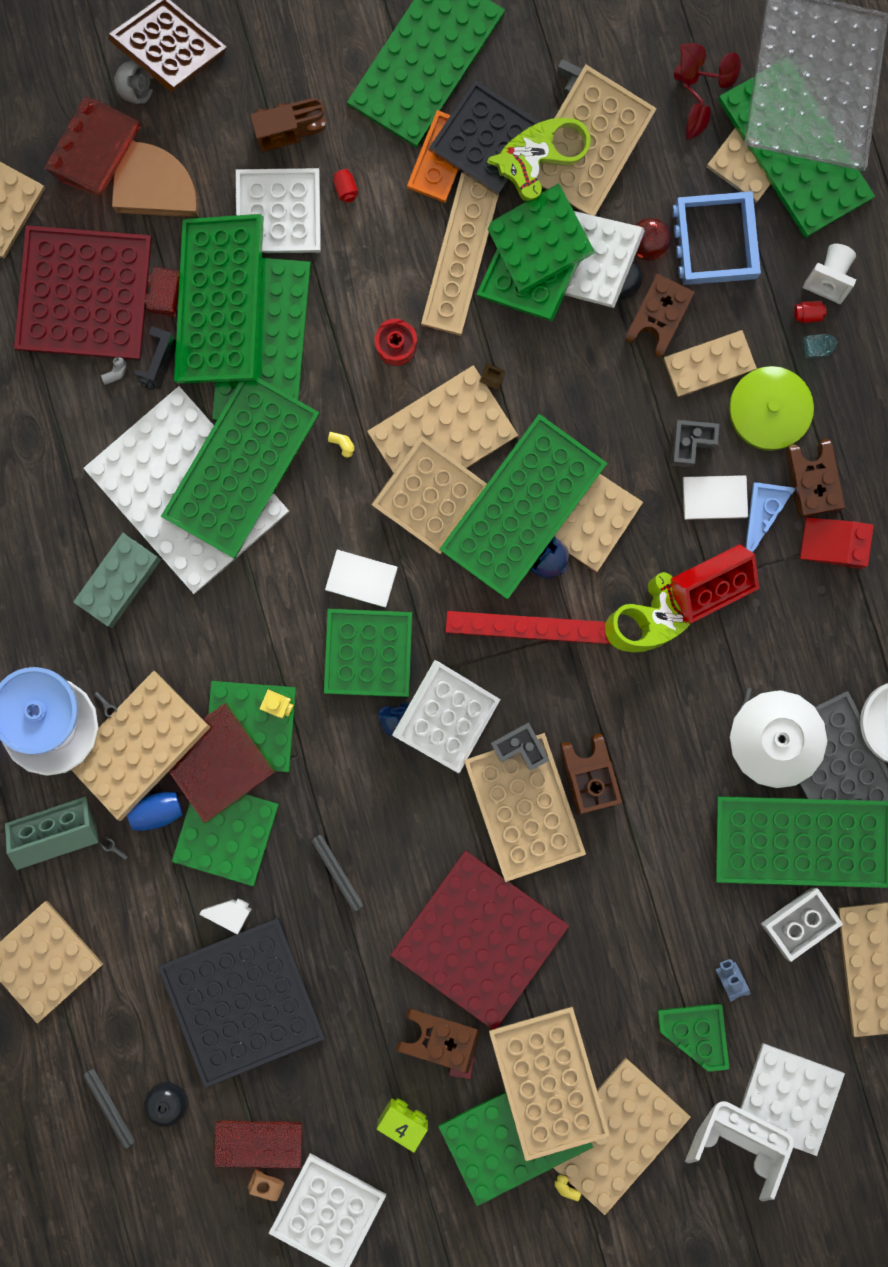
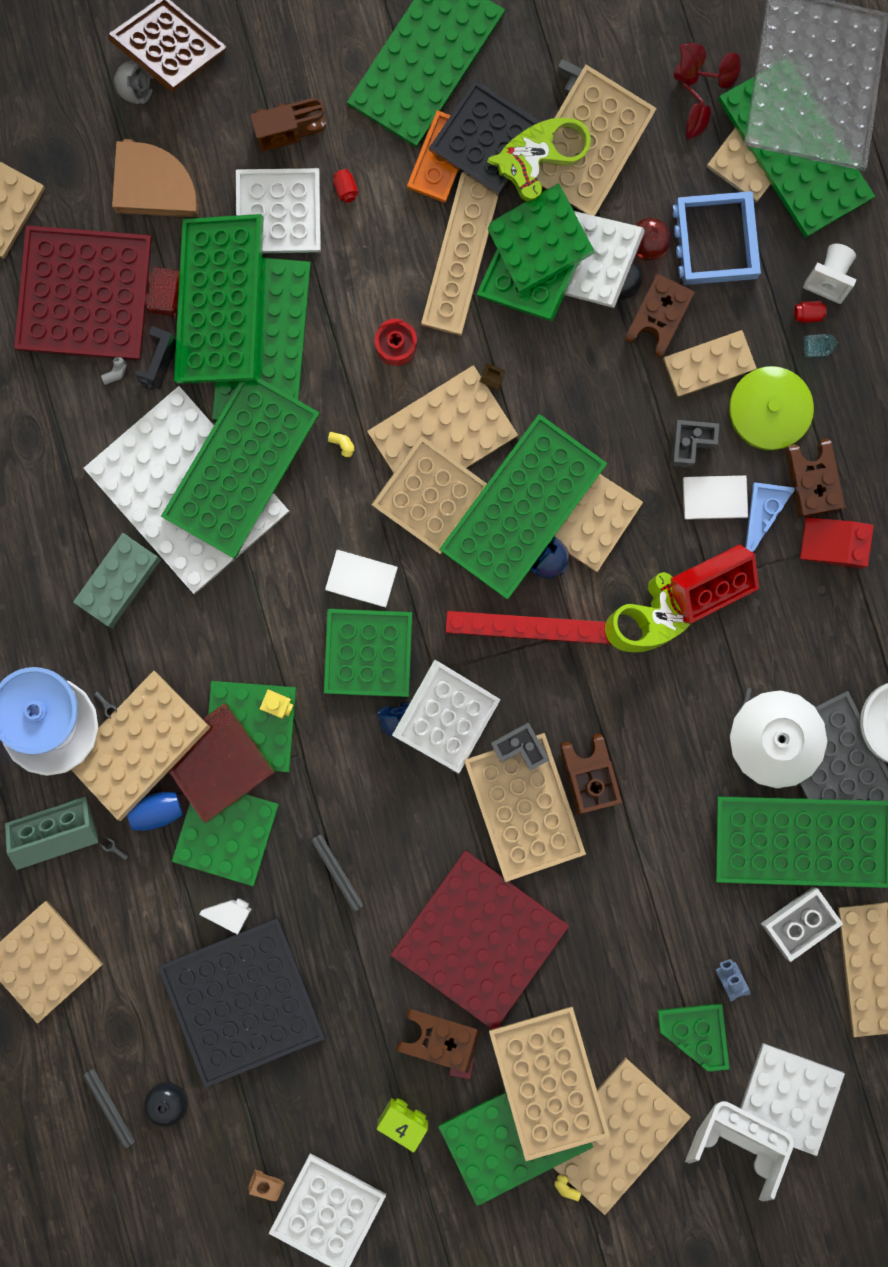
clear red slope [44,96,141,196] -> none
clear red plate [214,1121,302,1168] -> none

